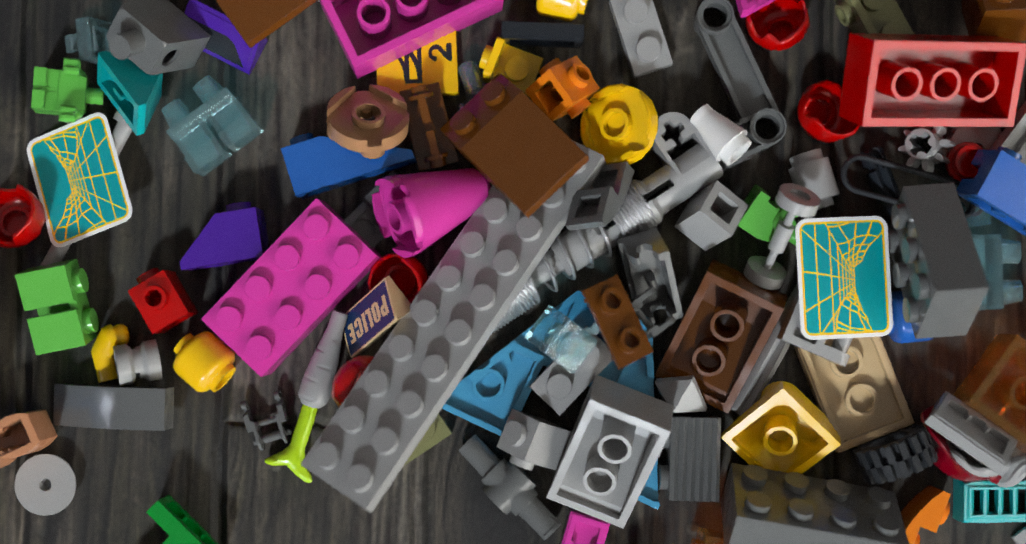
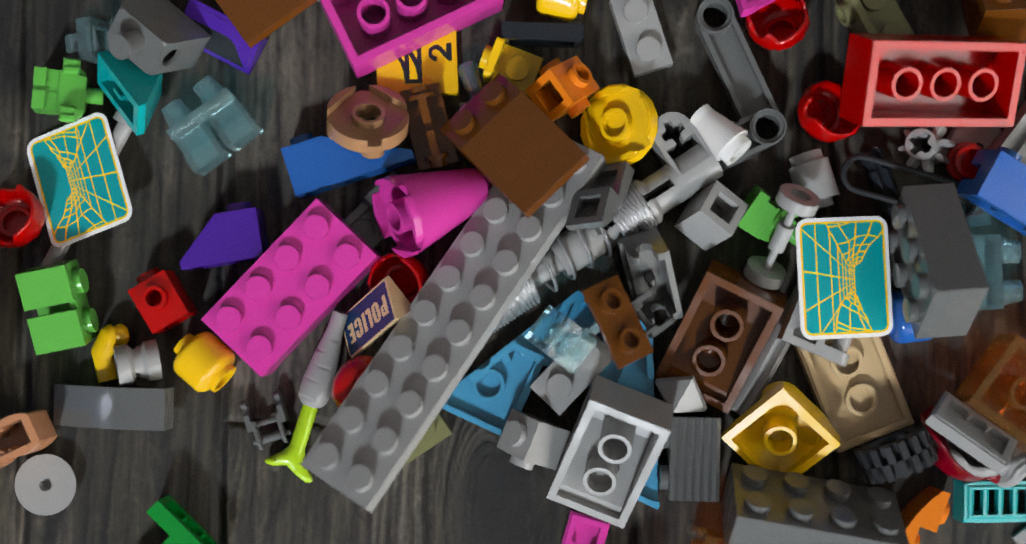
dark grey pin [458,434,561,541] -> none

